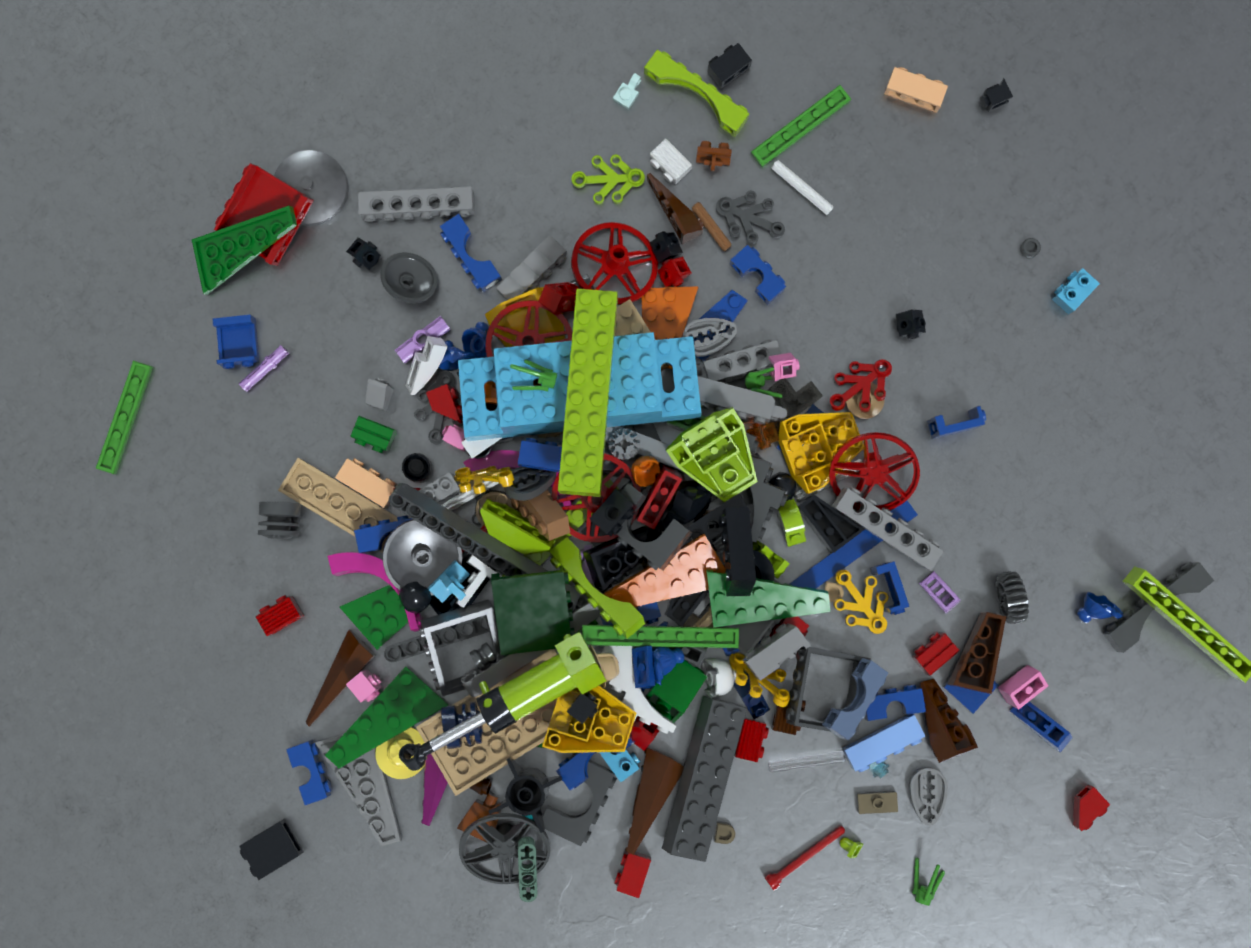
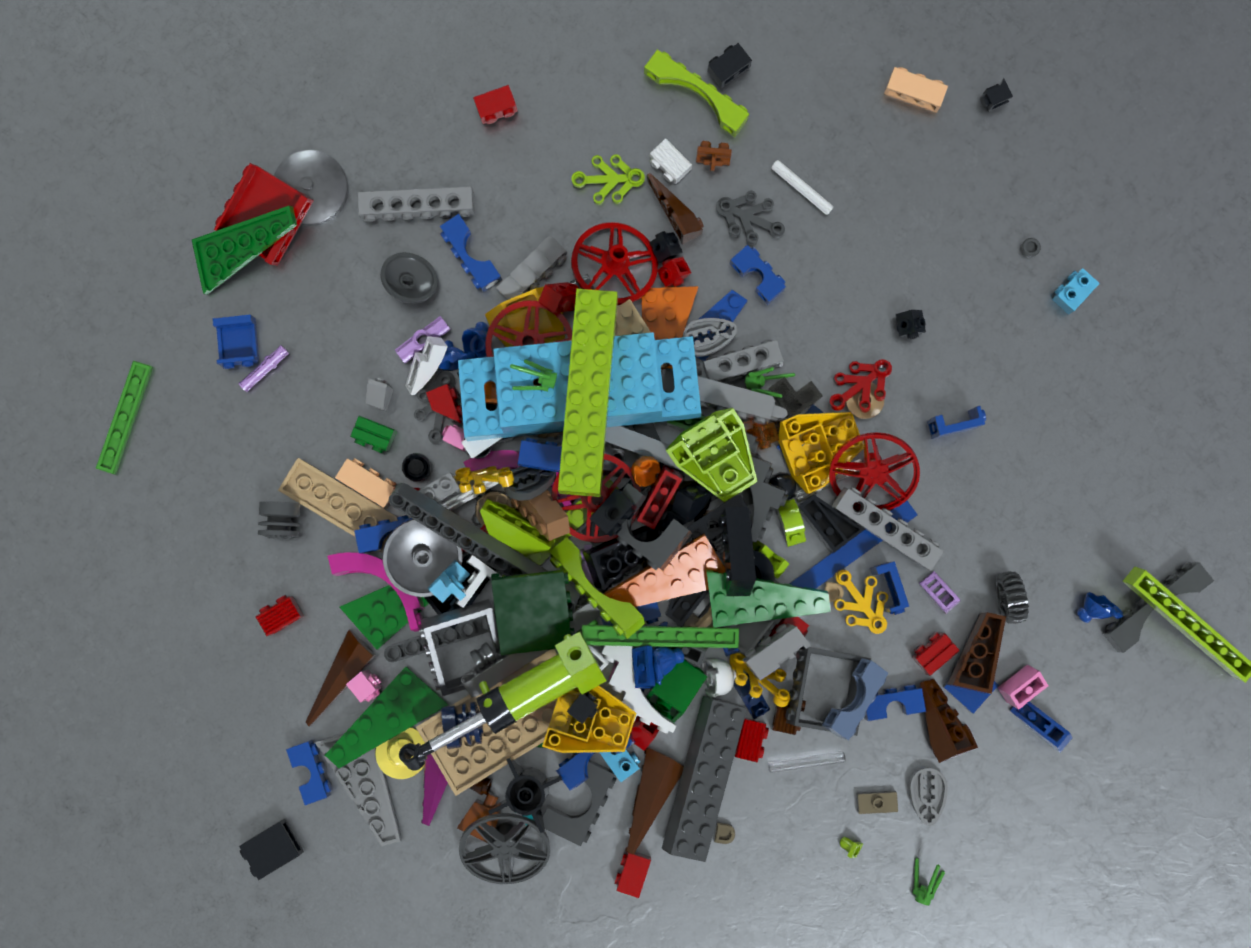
black brick [346,237,381,270] -> none
black hair [399,582,432,613] -> none
sand green beam [518,837,537,902] -> none
tan piece [589,644,619,688] -> none
light grey gear [609,428,640,460] -> none
light aqua plate [613,73,641,110] -> none
medium nougat axle [692,202,731,251] -> none
bright green tile [751,85,851,167] -> none
red piece [765,826,845,890] -> none
bright pink window [769,353,800,381] -> none
light blue brick [842,714,925,772] -> none
clear light blue plate [871,761,890,779] -> none
red slope [1073,784,1110,831] -> none
none -> red brick [473,85,518,124]

